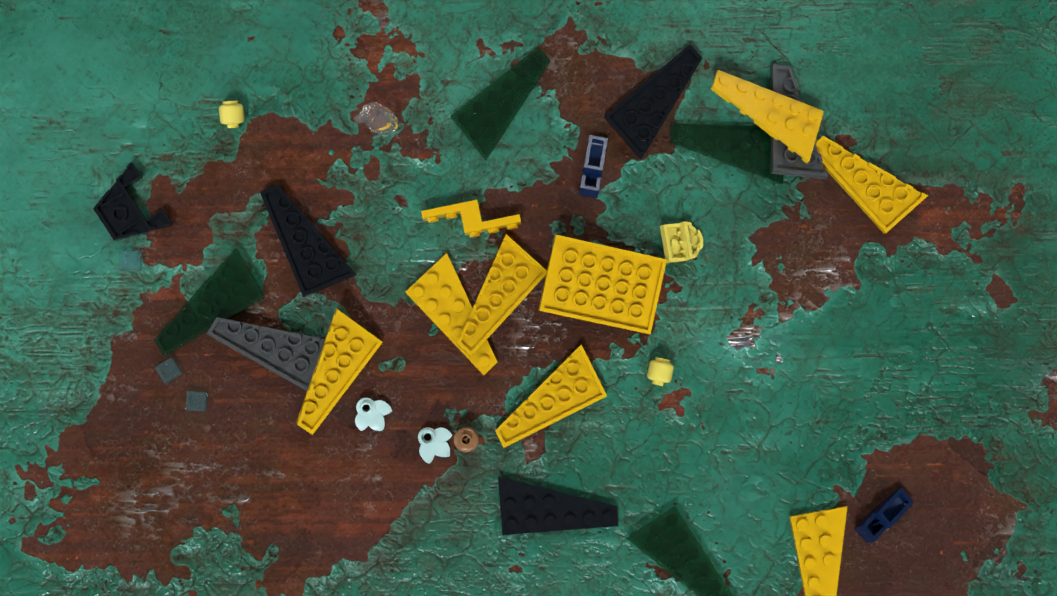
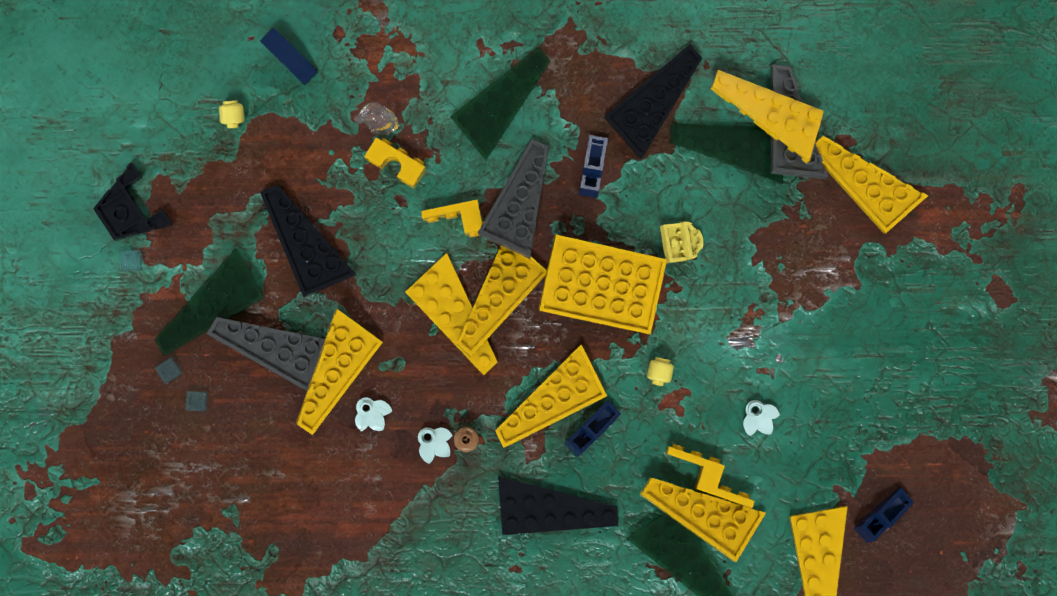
none -> dark blue slope [260,28,318,86]
none -> yellow arch [364,137,426,189]
none -> dark grey wing [478,139,549,259]
none -> dark blue slope [564,400,621,457]
none -> yellow wing [640,478,766,562]
none -> yellow bracket [665,444,754,508]
none -> light aqua plate [743,400,780,436]

